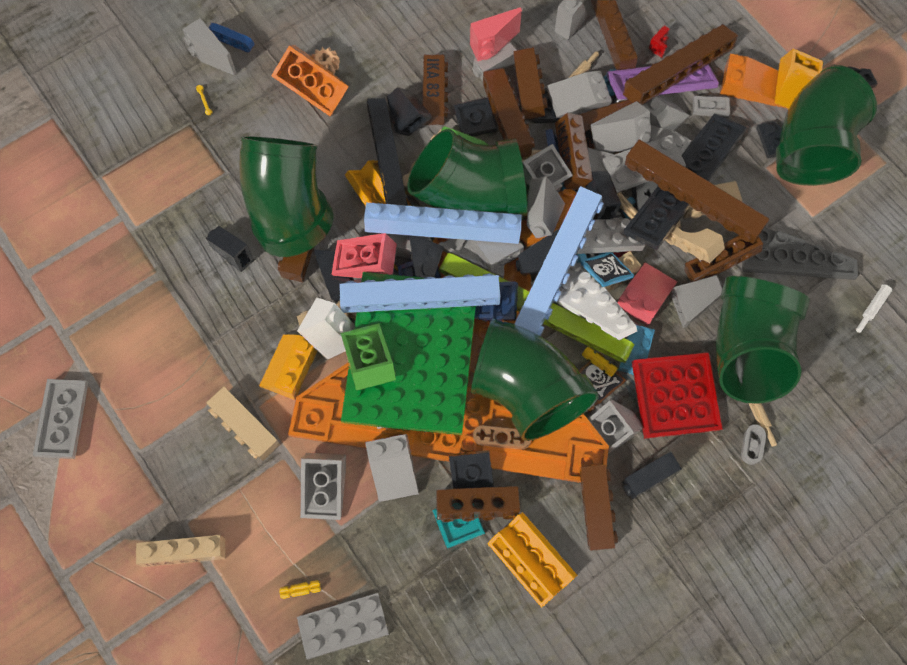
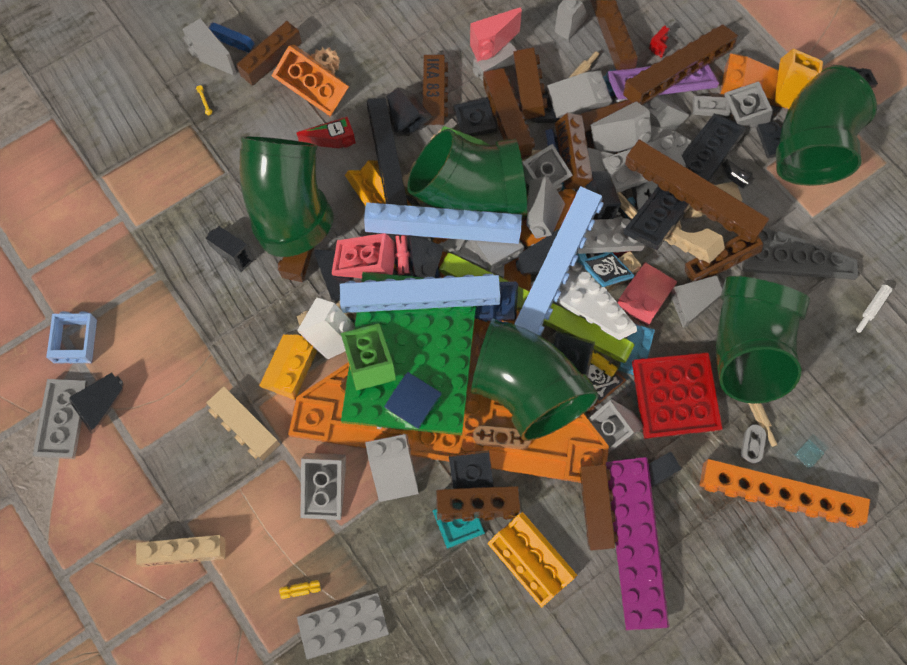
none -> light blue window [46,311,97,363]
none -> black slope [69,372,124,434]
none -> reddish brown brick [237,21,302,86]
none -> red slope [296,116,356,149]
none -> dark blue slope [384,372,442,429]
none -> coral pin [395,235,410,275]
none -> black plate [554,331,595,376]
none -> magenta plate [606,457,669,631]
none -> orange brick [699,459,870,528]
none -> black wing [722,159,755,189]
none -> light grey slope [724,82,773,127]
none -> clear light blue tile [794,440,824,468]

